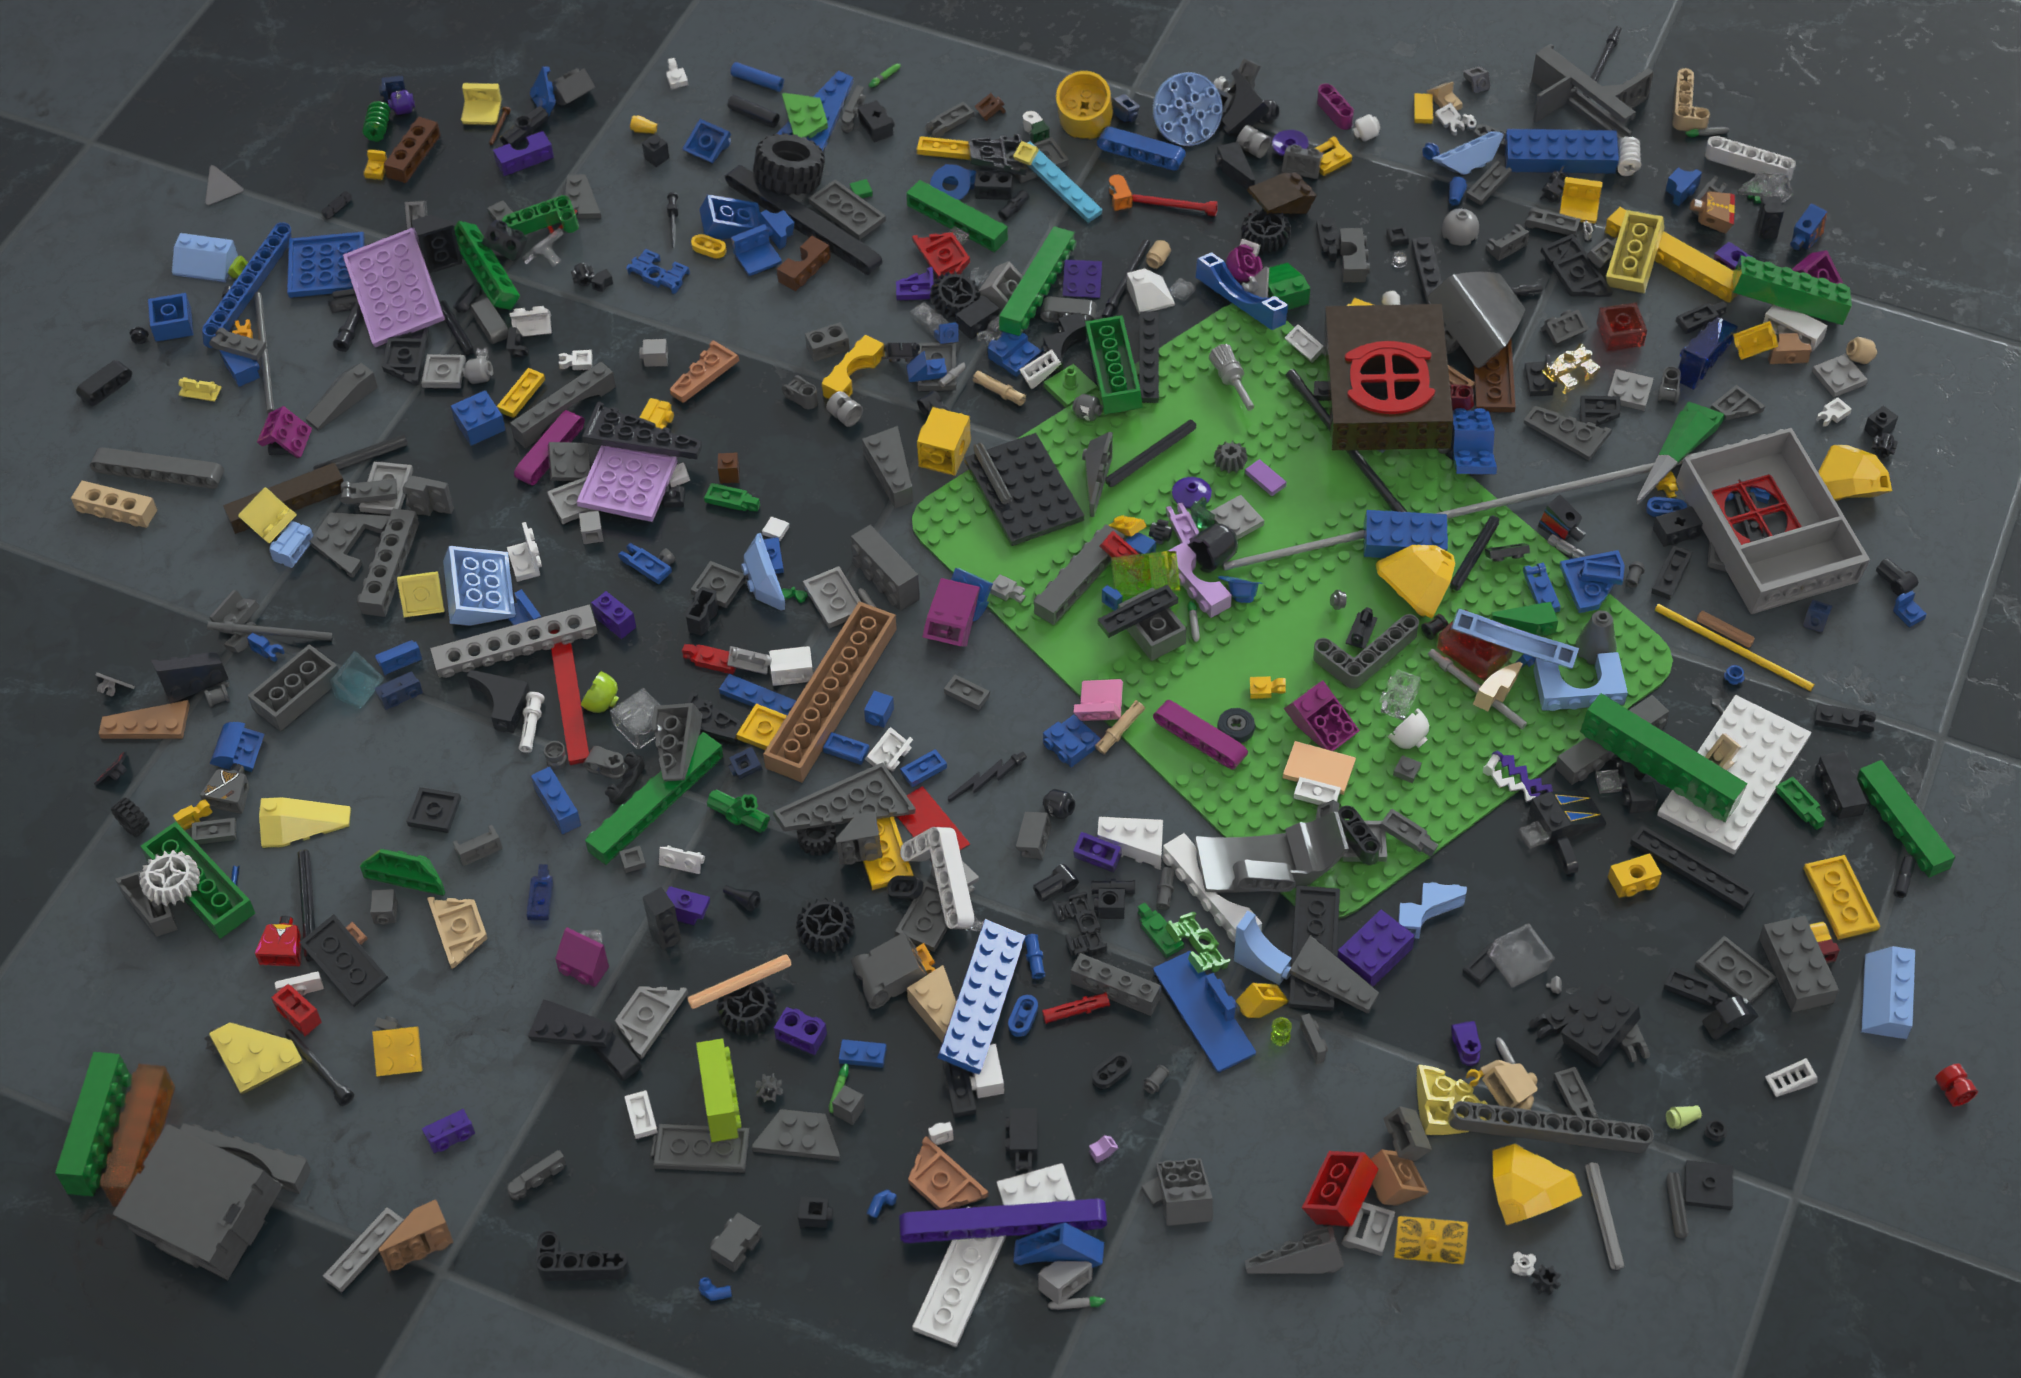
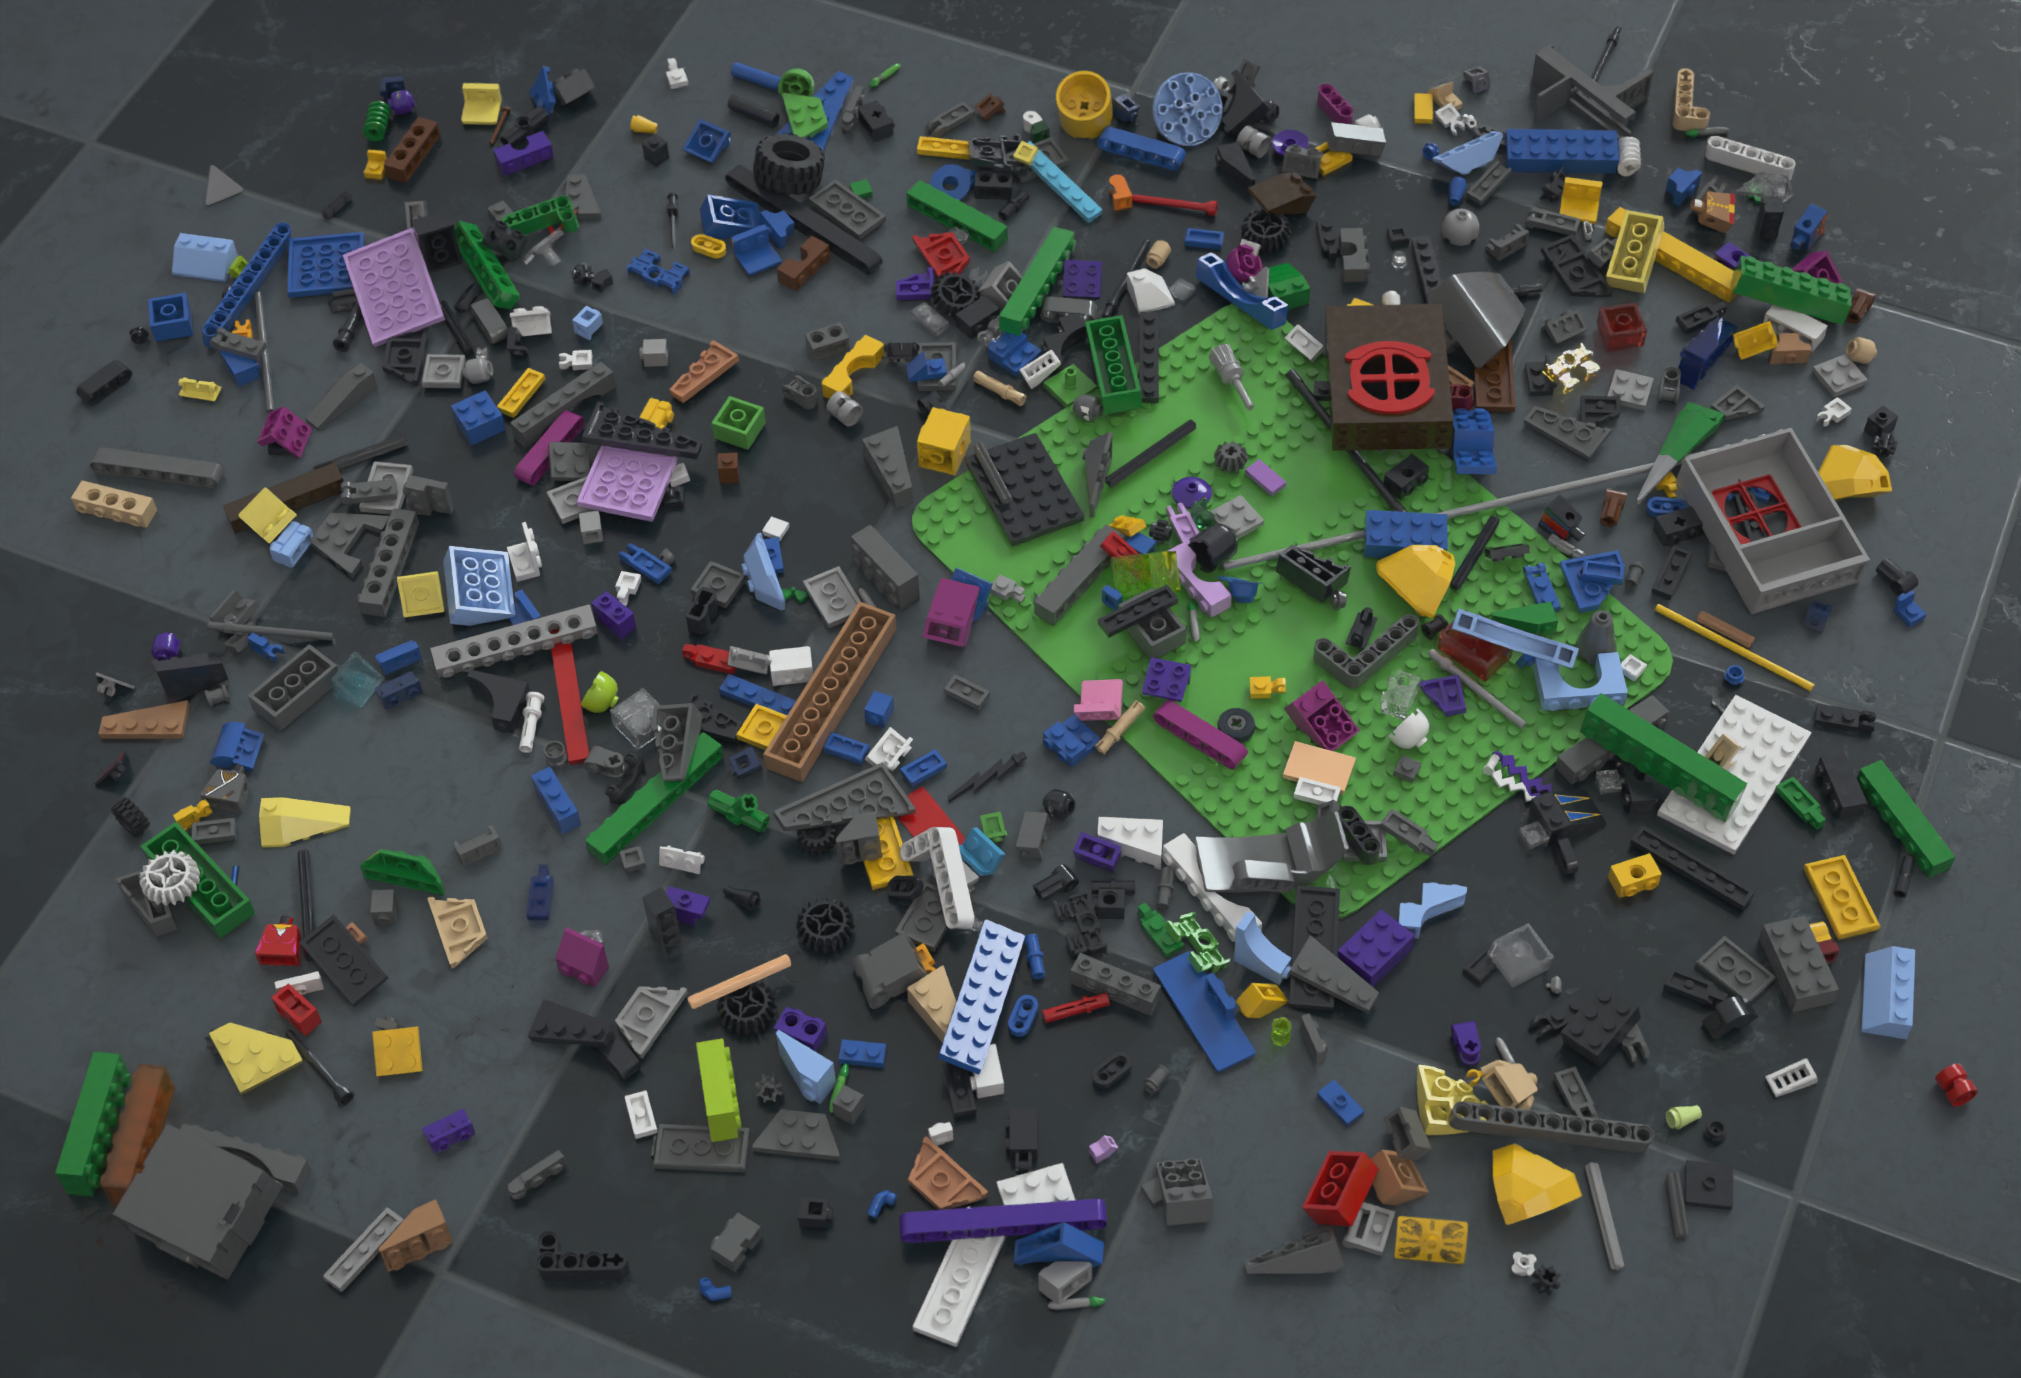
black plate [407,787,461,833] -> none
green hinge [704,483,760,512] -> none
blue bracket [934,323,959,344] -> none
tan slope [1473,662,1523,711] -> none
none -> dark purple head [151,632,181,661]
none -> light blue brick [572,306,603,340]
none -> white plate [615,571,641,606]
none -> bright green brick [712,396,766,450]
none -> light blue slope [776,1030,836,1104]
none -> bright green cylinder [778,68,814,97]
none -> dark azure bracket [959,828,1005,876]
none -> bright green bracket [980,811,1007,843]
none -> dark purple bracket [1142,657,1192,702]
none -> blue tile [1185,228,1224,250]
none -> black wedge [1275,545,1351,603]
none -> blue plate [1317,1080,1364,1127]
none -> dark grey brick [1326,122,1386,157]
none -> black brick [1384,454,1429,500]
none -> dark purple wing [1419,674,1467,716]
none -> reddish brown piece [1600,489,1627,528]
none -> white tile [1621,654,1647,682]
none -> reddish brown piece [1846,288,1876,324]

